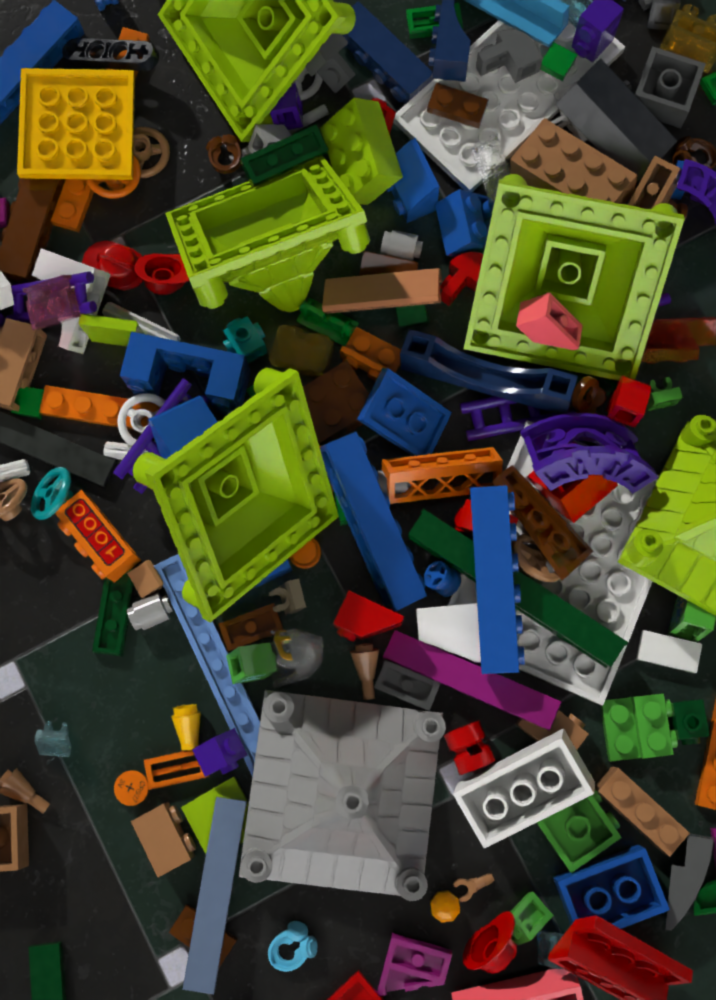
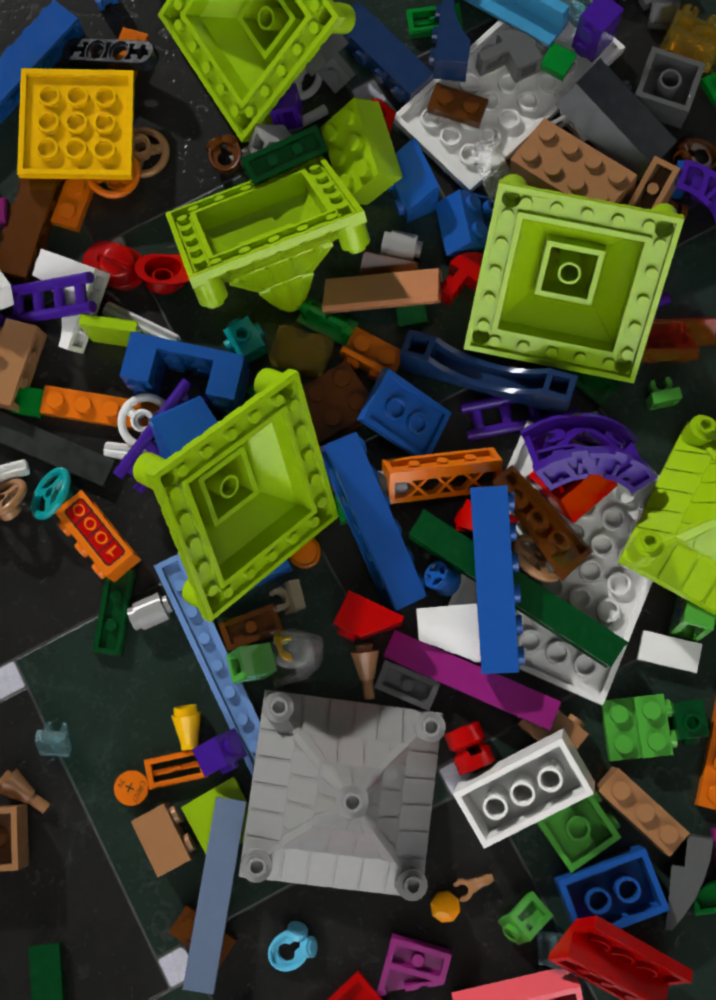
clear pink plate [23,275,81,330] -> none
medium nougat slope [127,560,163,598] -> none
red piece [463,911,517,974] -> none
coral slope [516,292,583,350] -> none
reddish brown piece [572,376,607,414] -> none
red brick [605,375,651,428] -> none

